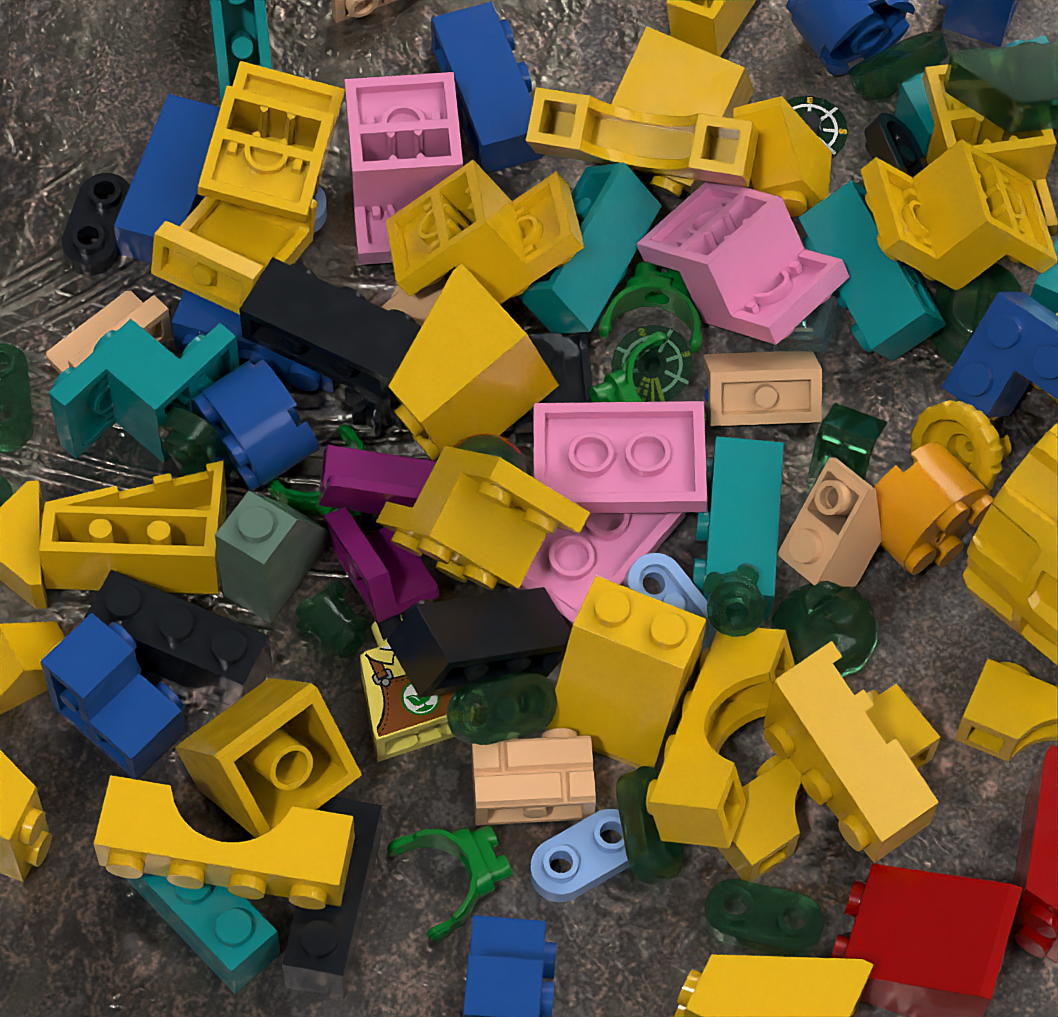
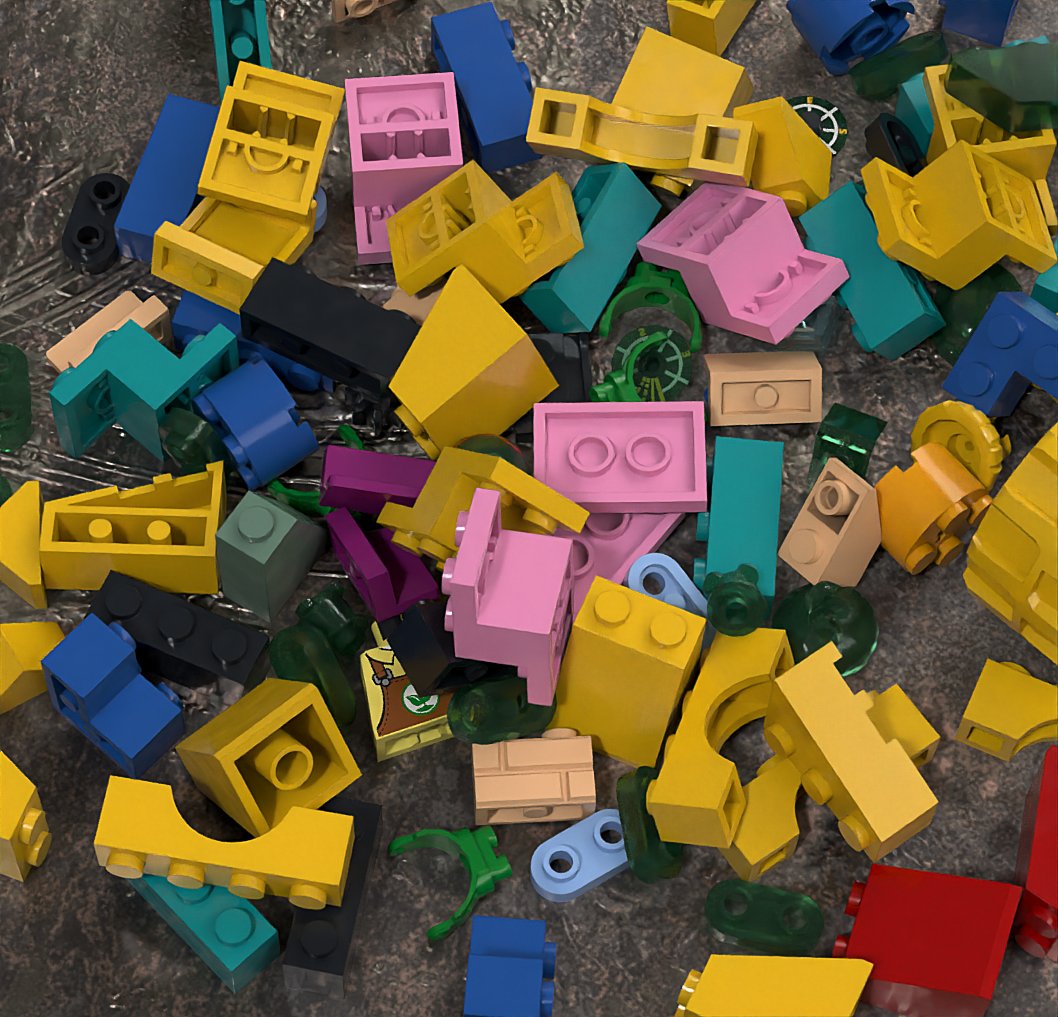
none -> clear green plate [269,623,357,732]
none -> bright pink bracket [442,488,574,706]

